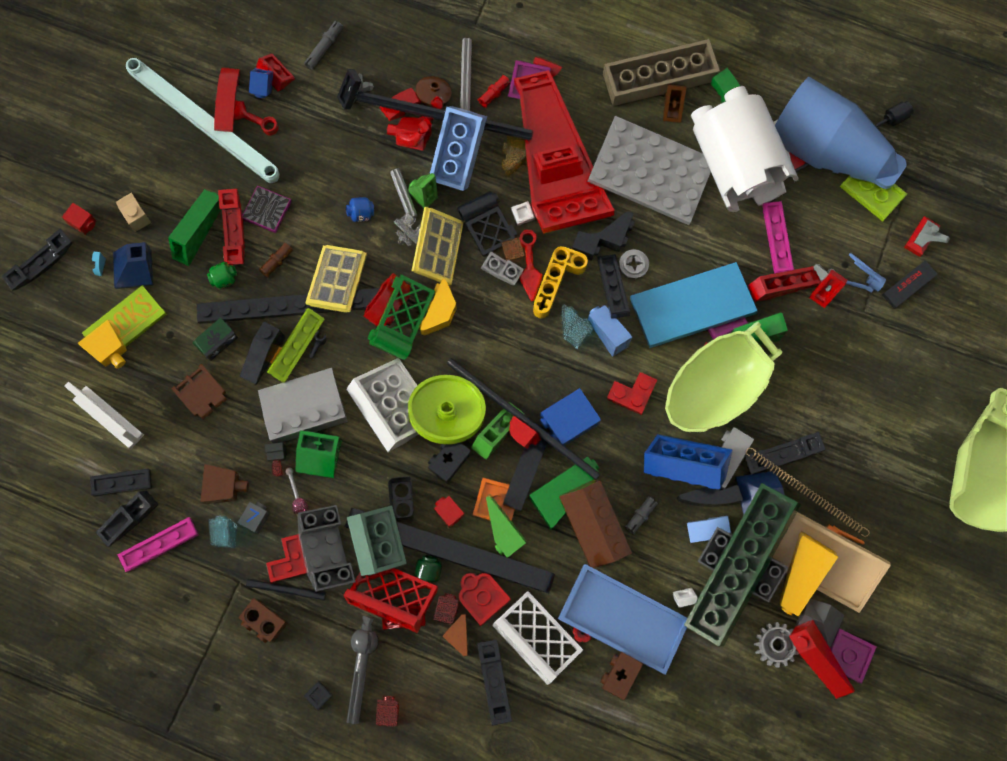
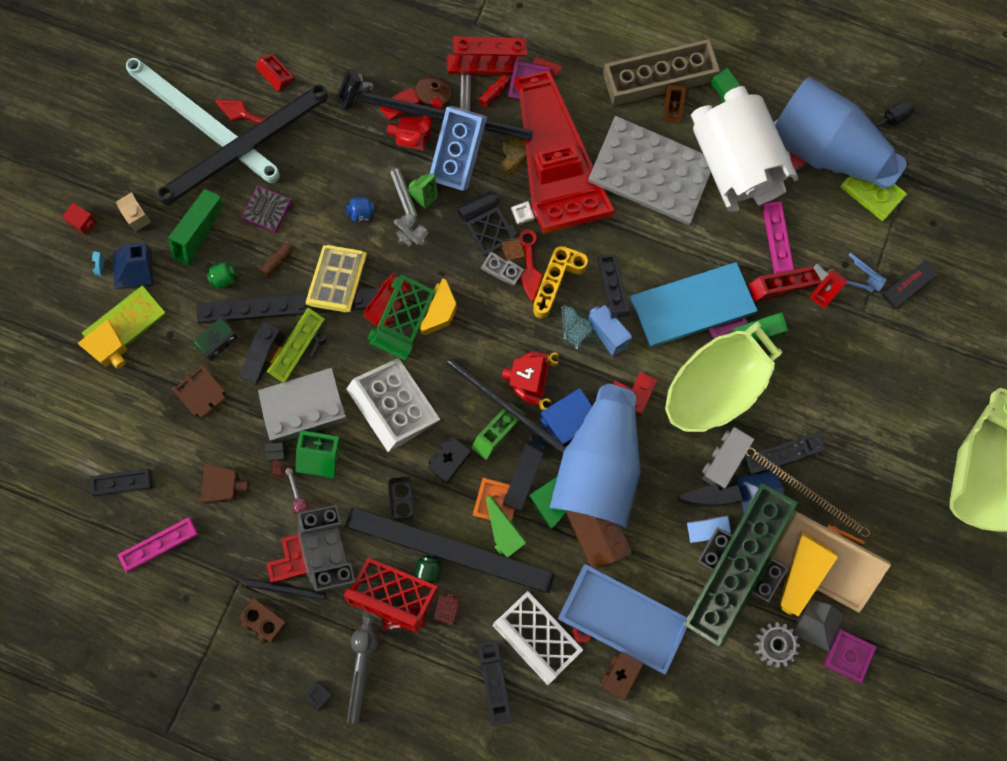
black slope [1,228,73,291] -> none
white fence [65,382,144,449] -> none
black slope [96,490,159,547] -> none
clear light blue slope [209,516,237,548] -> none
red slope [214,68,240,132] -> none
red slope [218,189,245,265] -> none
dark grey brick [237,502,270,534] -> none
blue brick [249,68,273,98] -> none
dark grey pin [304,20,344,70] -> none
sand green slope [347,505,407,576] -> none
clear red brick [376,696,400,726] -> none
lime dish [408,375,486,444] -> none
clear piece [412,207,464,285] -> none
red brick [434,496,465,528] -> none
dark orange slope [443,614,468,656] -> none
red plate [459,573,511,626] -> none
red brick [509,416,541,449] -> none
black arch [572,212,635,261] -> none
light grey gear [619,249,649,279] -> none
dark grey pin [624,496,658,535] -> none
blue slope [644,434,732,489] -> none
white tile [673,588,698,607] -> none
red slope [789,620,855,699] -> none
piece [904,216,950,257] -> none
none -> black piece [157,84,328,205]
none -> red fence [447,36,527,75]
none -> red torso [502,351,559,411]
none -> medium blue windscreen [549,384,641,529]

